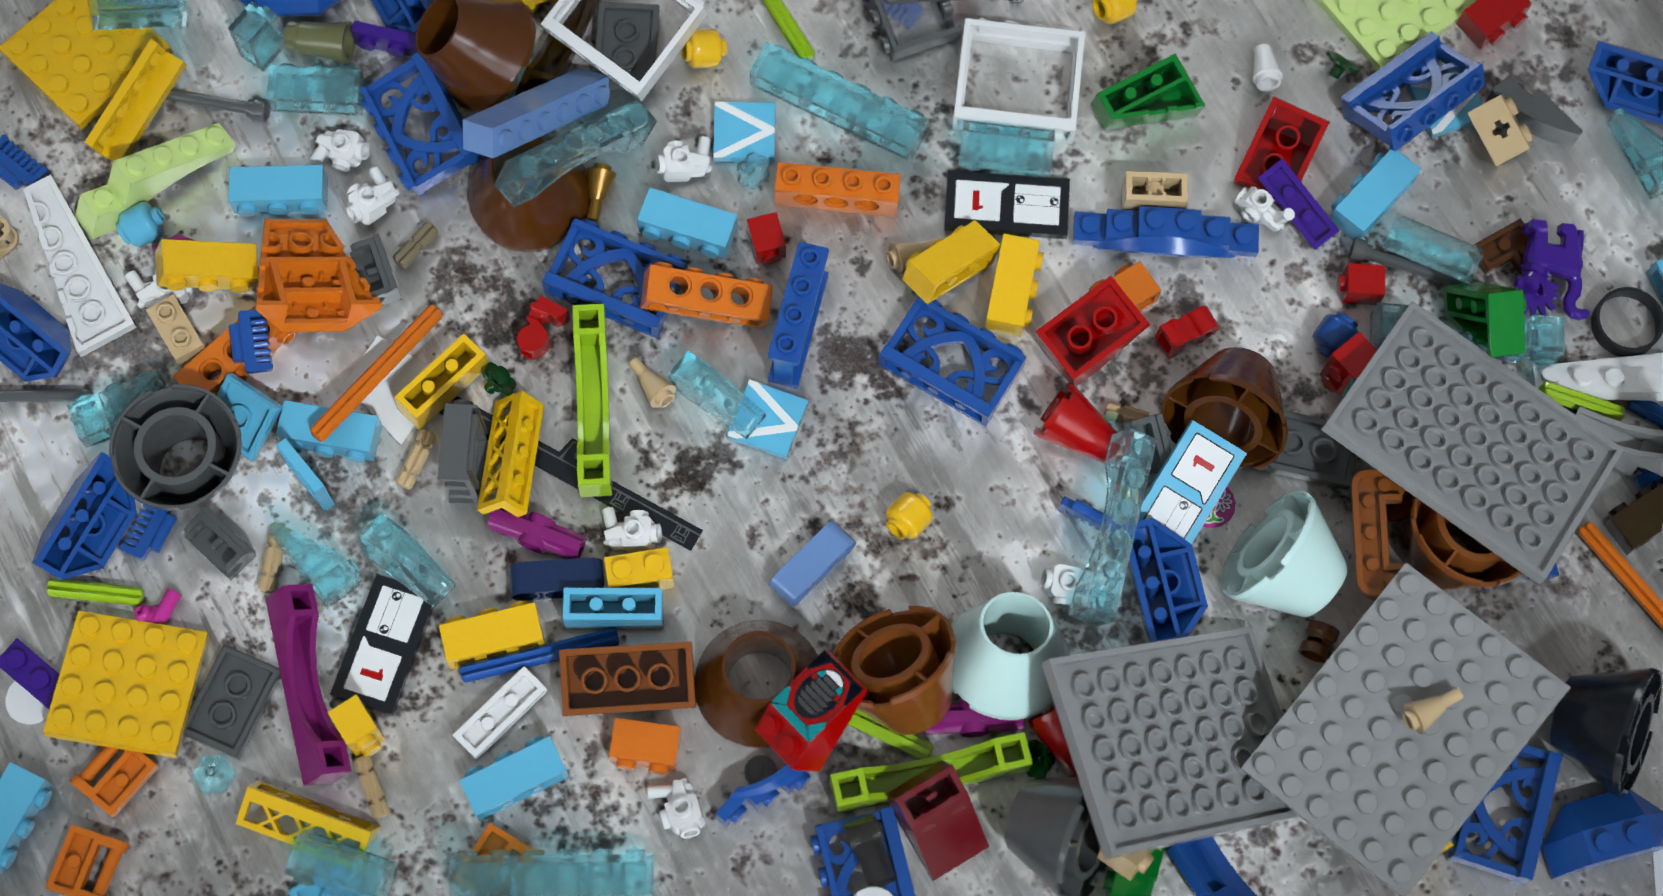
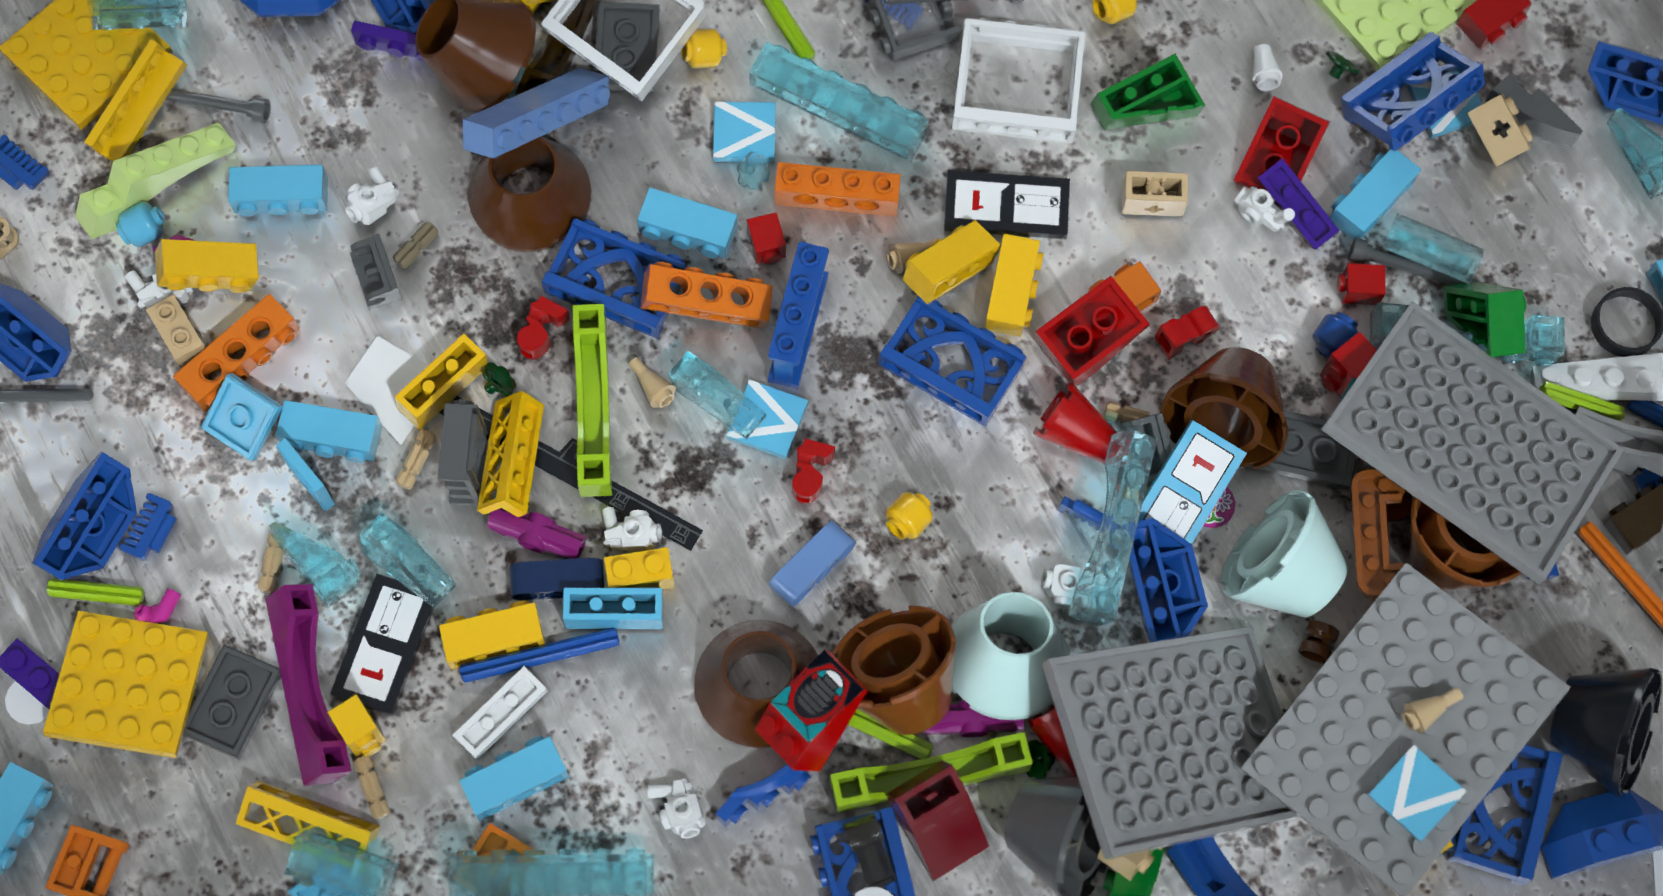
white wing [23,174,137,357] -> none
clear light blue slope [67,370,166,448] -> none
orange plate [69,747,159,818] -> none
dark grey cone [109,384,242,510] -> none
dark grey hinge [184,505,256,581] -> none
clear light blue plant [193,755,236,795] -> none
clear light blue brick [228,1,285,72] -> none
blue piece [228,310,273,374] -> none
orange wedge [255,219,382,332] -> none
clear light blue brick [266,63,366,116] -> none
olive plant [283,21,355,64] -> none
white piece [305,129,370,172] -> none
orange axle [310,304,442,442] -> none
blue fence [360,52,483,196] -> none
clear light blue arch [494,99,657,207] -> none
dark orange brick [559,641,696,716] -> none
pearl gold cone [586,163,617,221] -> none
orange brick [609,718,682,775] -> none
white piece [655,136,712,182] -> none
dark grey piece [744,755,777,785] -> none
clear light blue brick [959,120,1055,177] -> none
blue piece [1073,206,1259,258] -> none
reddish brown tile [1468,218,1528,275] -> none
dark purple animal [1513,219,1590,321] -> none
none -> red leg [792,438,835,504]
none -> medium azure tile [1368,745,1466,842]

